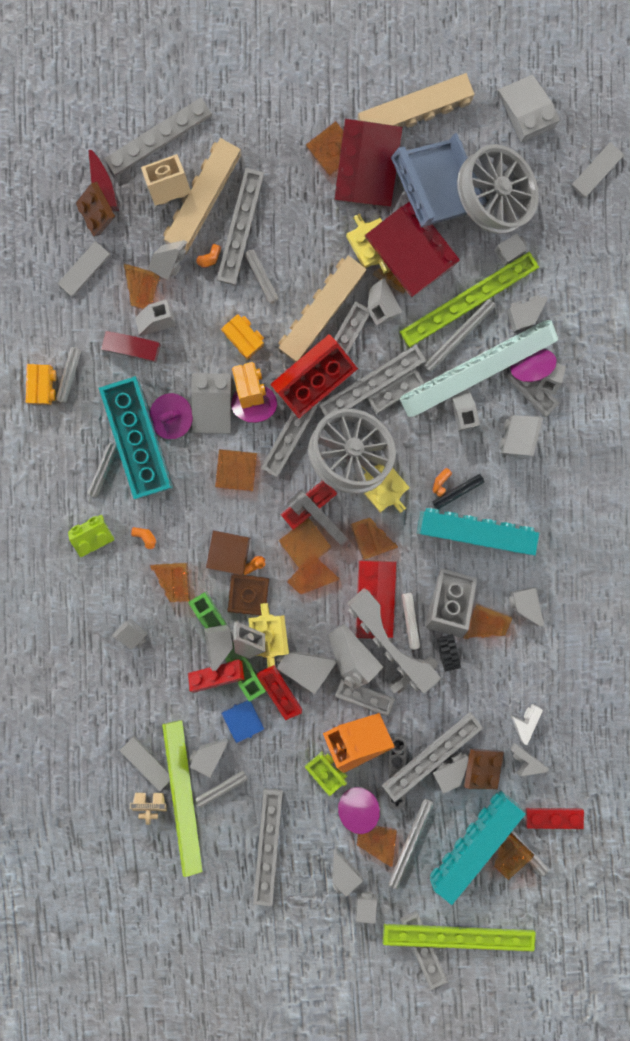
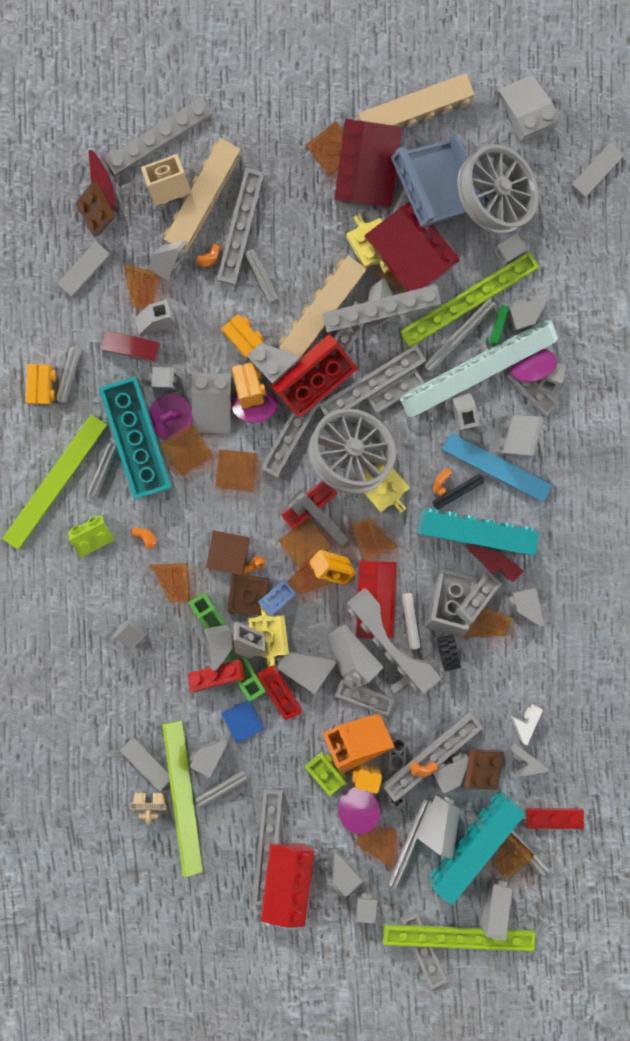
none -> lime tile [2,414,108,550]
none -> light grey slope [149,368,178,392]
none -> clear orange tile [160,423,214,477]
none -> light grey wing [247,343,301,385]
none -> medium blue plate [258,579,296,616]
none -> red slope [260,843,314,928]
none -> light orange brick [310,550,356,585]
none -> light grey plate [322,284,442,333]
none -> light orange brick [351,763,382,794]
none -> orange arm [409,761,439,778]
none -> light grey slope [415,795,460,859]
none -> dark azure tile [442,433,552,502]
none -> light grey tile [455,571,502,625]
none -> dark red slope [465,543,524,582]
none -> light grey slope [480,878,512,941]
none -> green tile [488,305,509,346]

